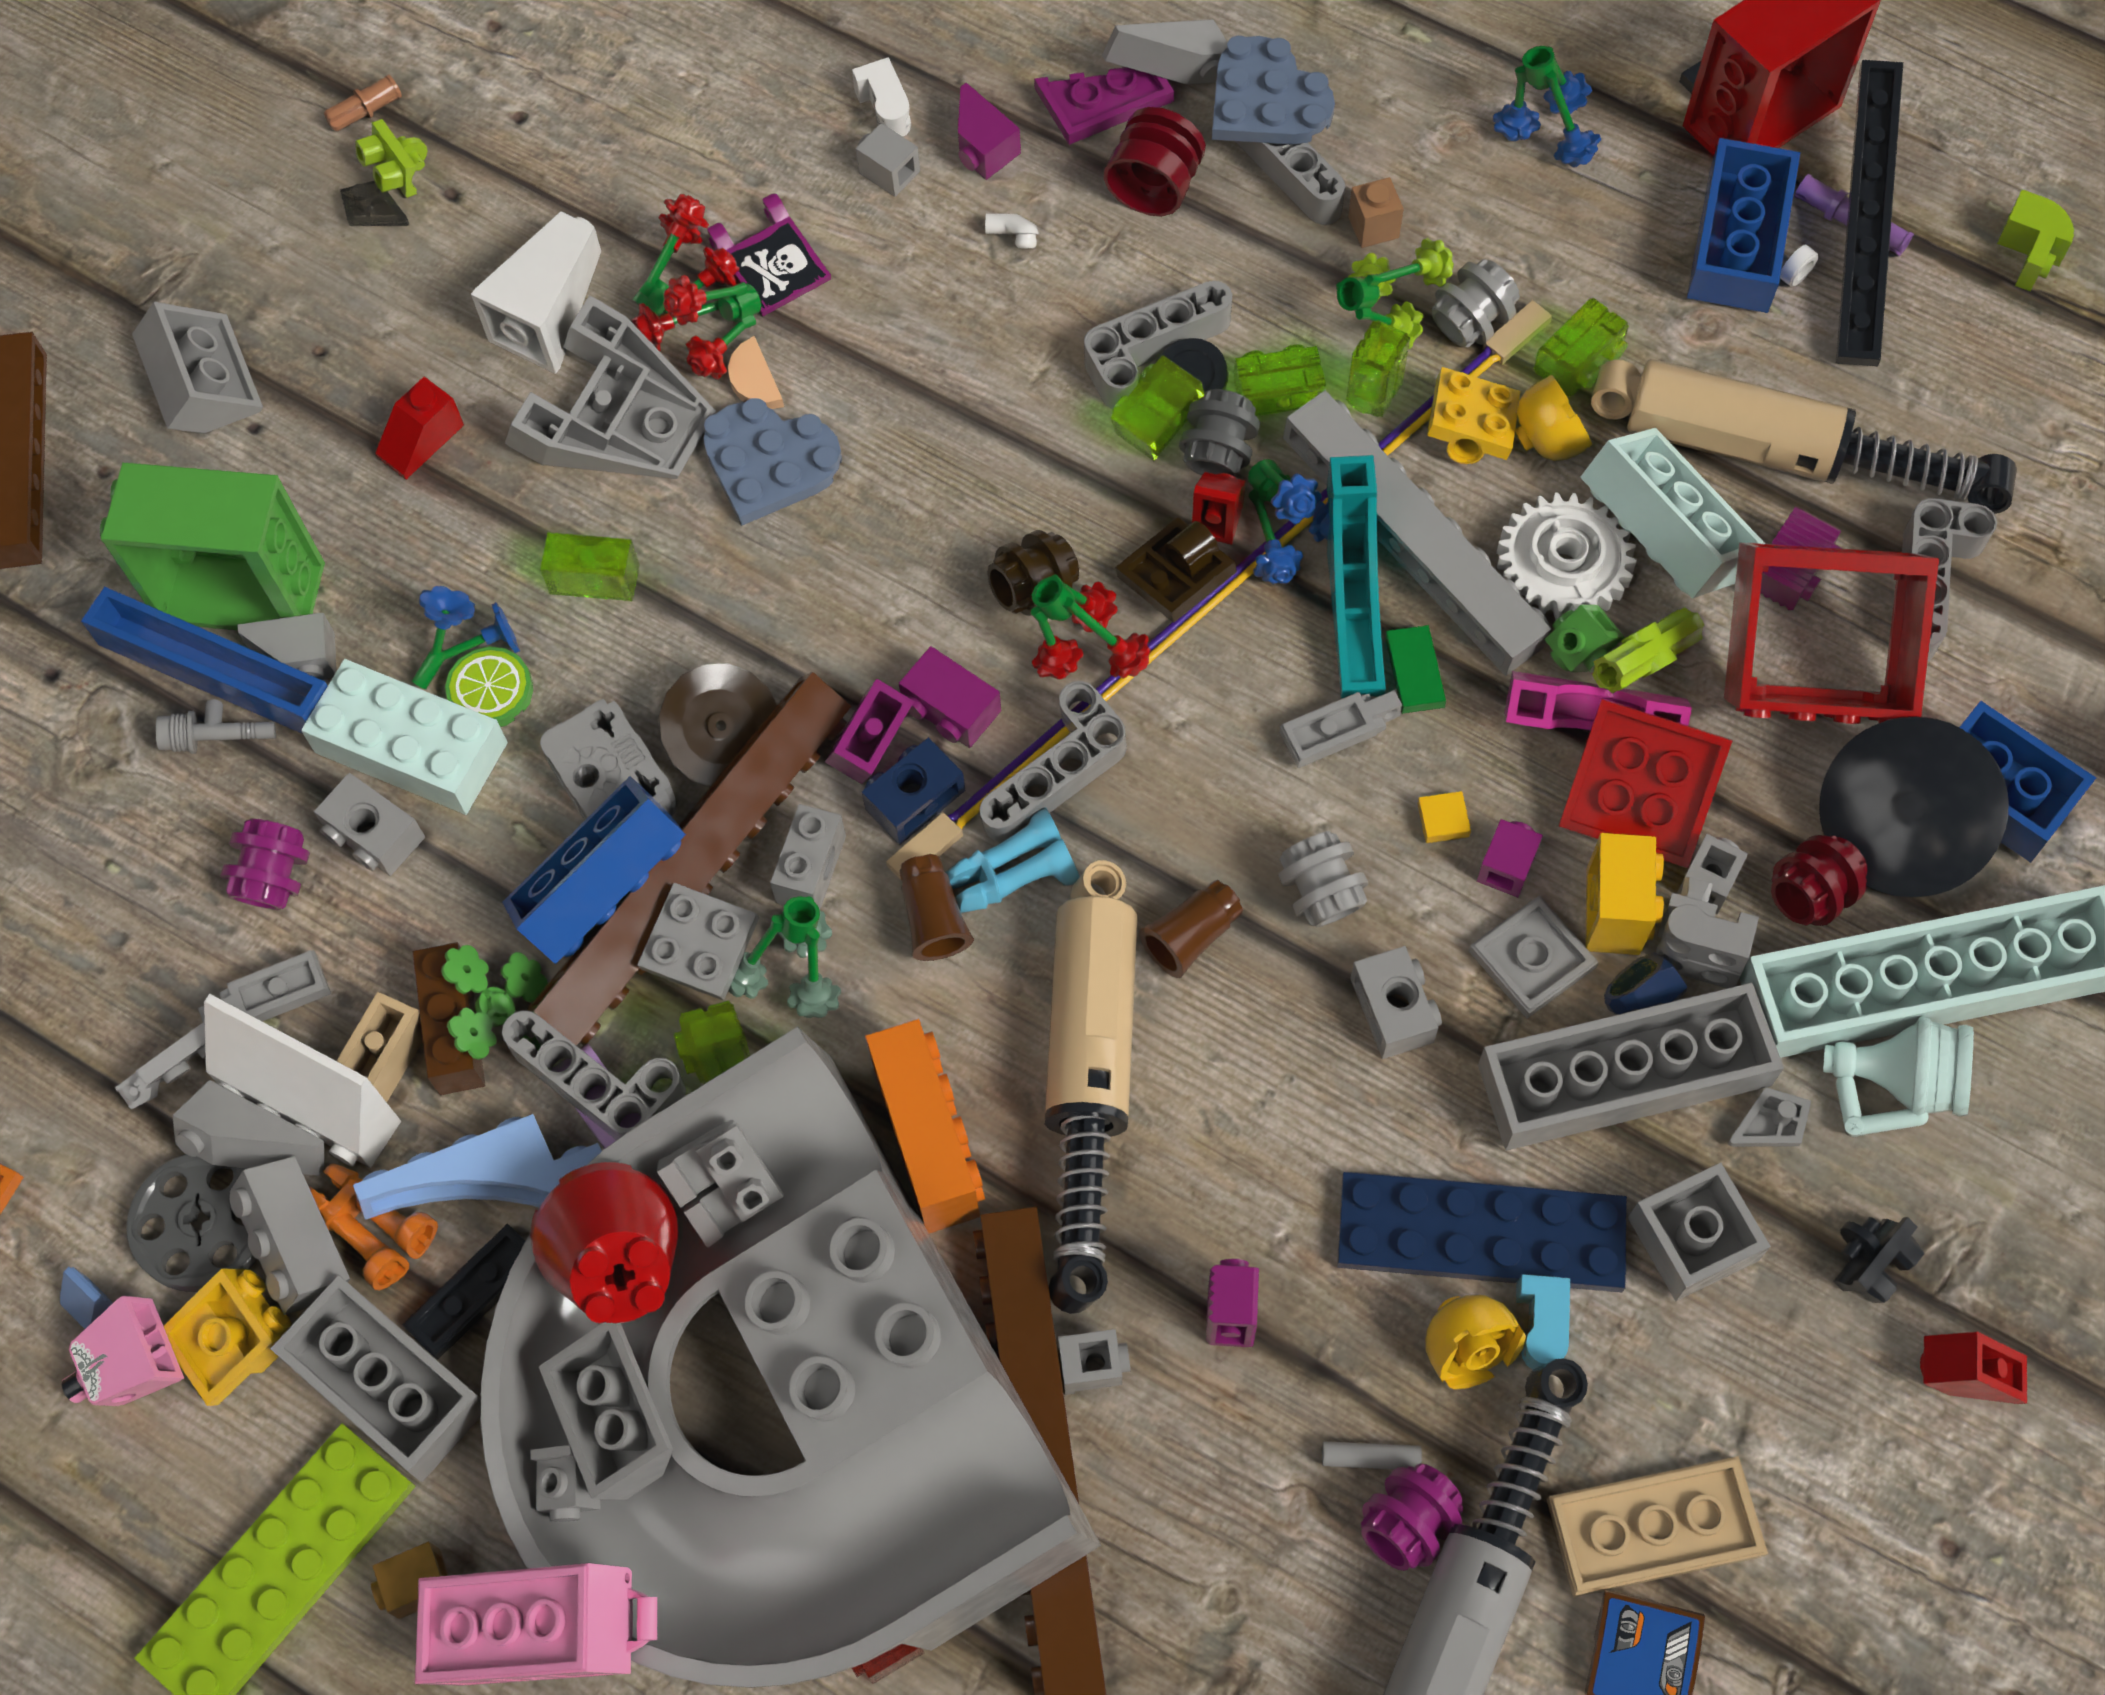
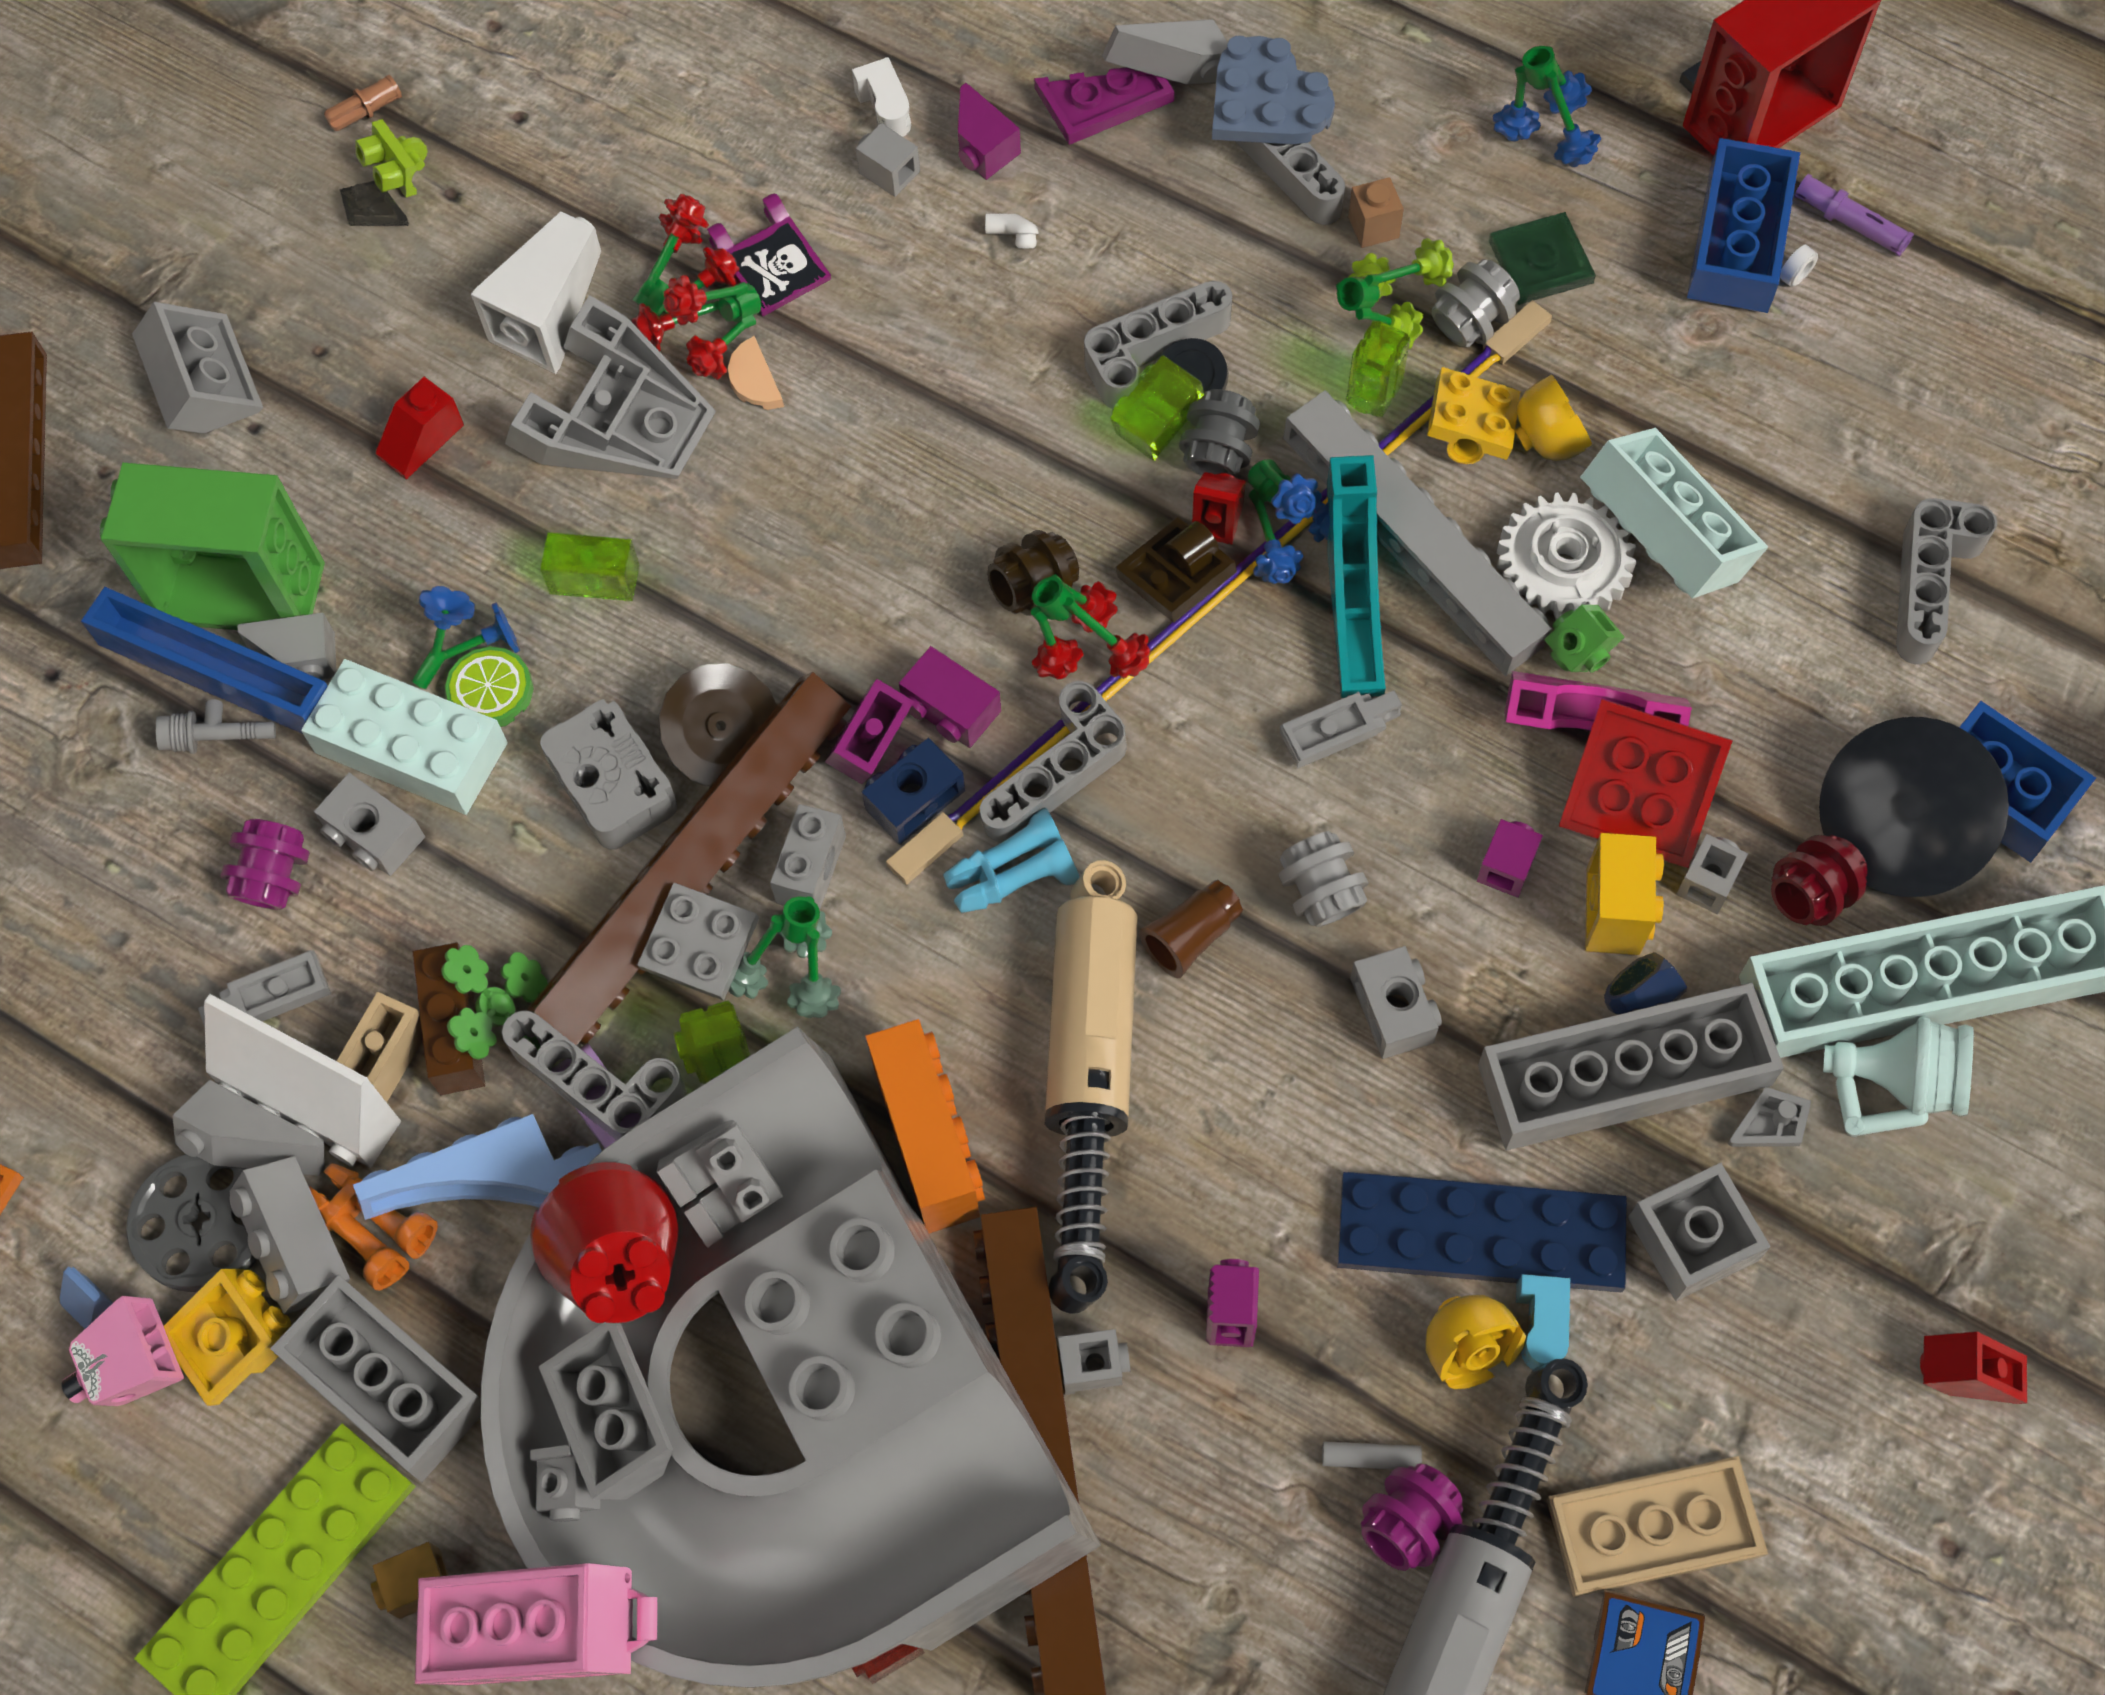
light grey hinge [115,1021,206,1109] -> none
black tile [402,1223,526,1360] -> none
blue brick [502,776,686,964] -> none
sand blue plate [704,398,842,526] -> none
reddish brown plant [899,854,974,961] -> none
dark red wheel [1103,107,1206,217] -> none
clear neon green brick [1234,344,1326,416] -> none
green tile [1385,625,1446,714] -> none
yellow tile [1417,791,1471,843] -> none
light grey tile [1469,895,1599,1019] -> none
clear neon green brick [1534,298,1629,397] -> none
tan piece [1591,359,2017,514] -> none
lime piece [1592,607,1705,694] -> none
light grey hips [1656,877,1759,989] -> none
red window [1724,542,1939,724] -> none
magenta brick [1760,506,1842,610] -> none
black hips [1833,1217,1925,1303] -> none
black plate [1836,60,1904,367] -> none
lime brick [1997,189,2074,291] -> none
none -> clear green tile [1488,212,1596,305]

